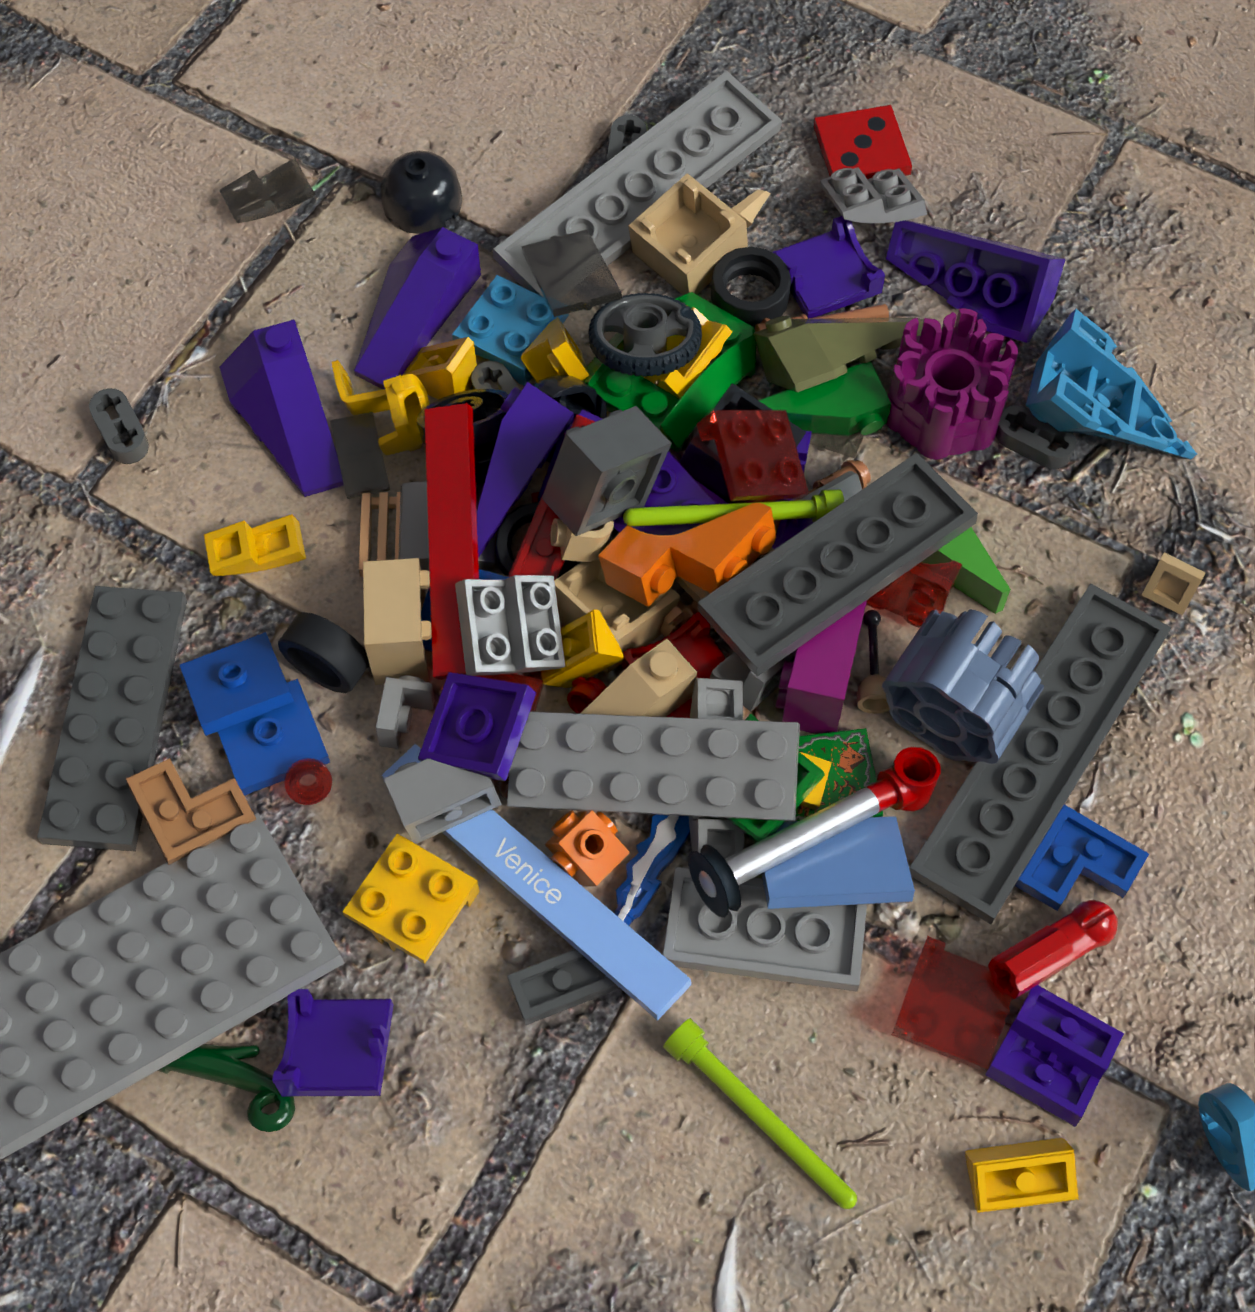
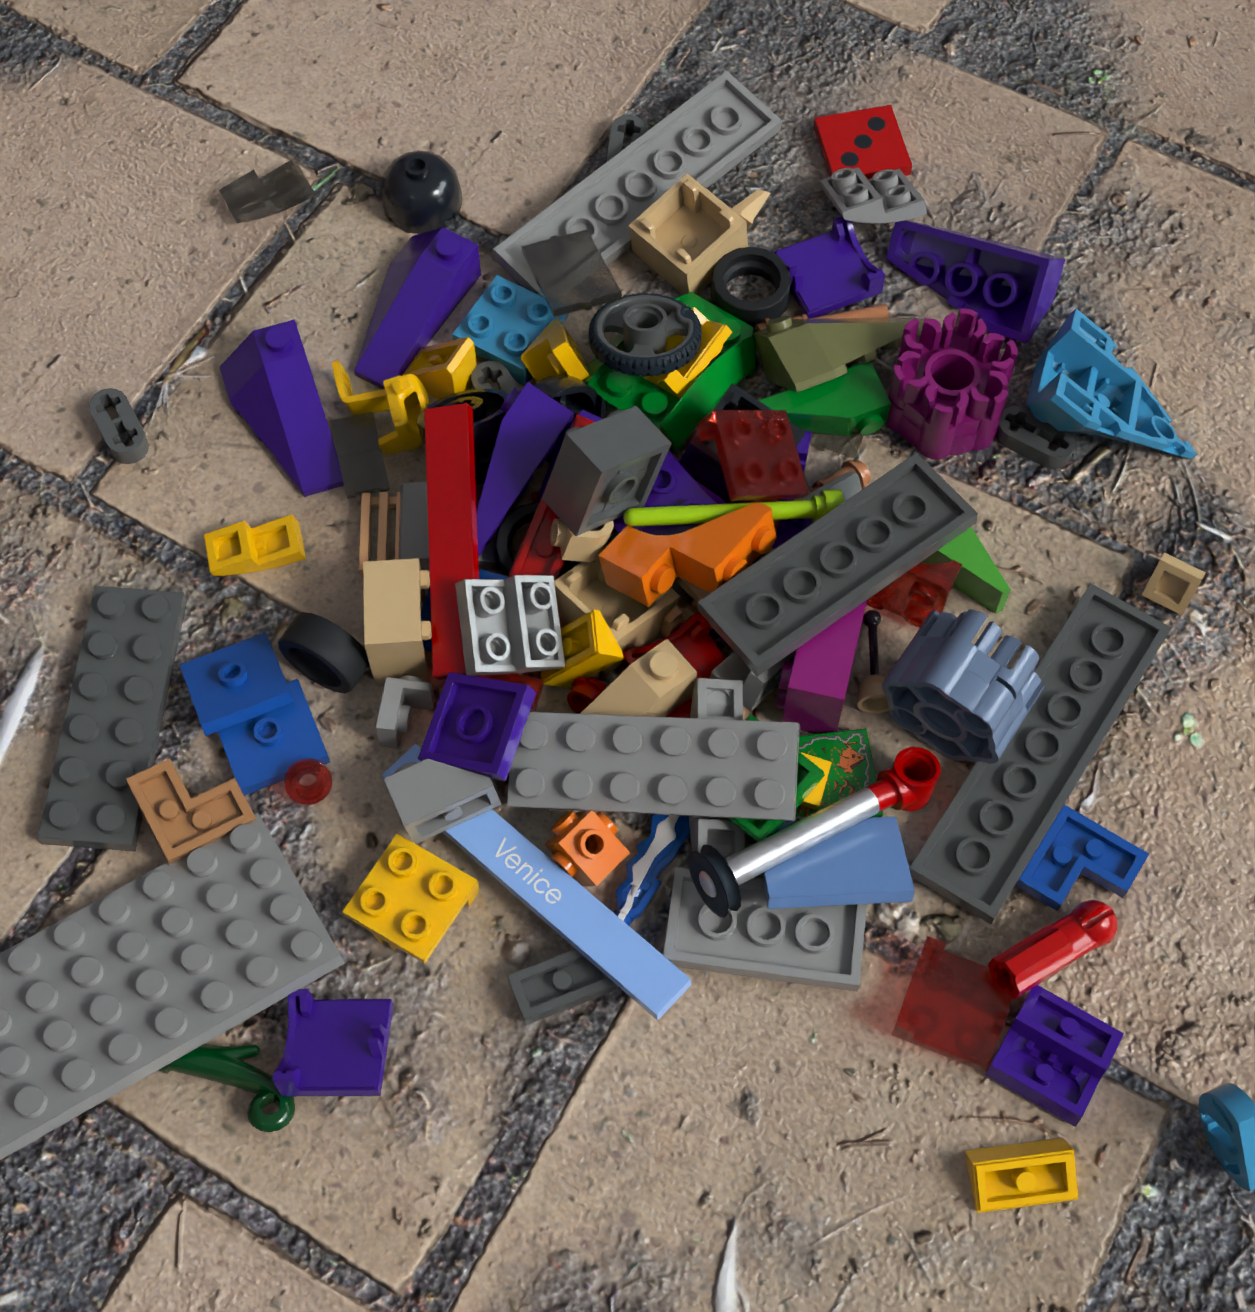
lime piece [663,1018,857,1209] -> none

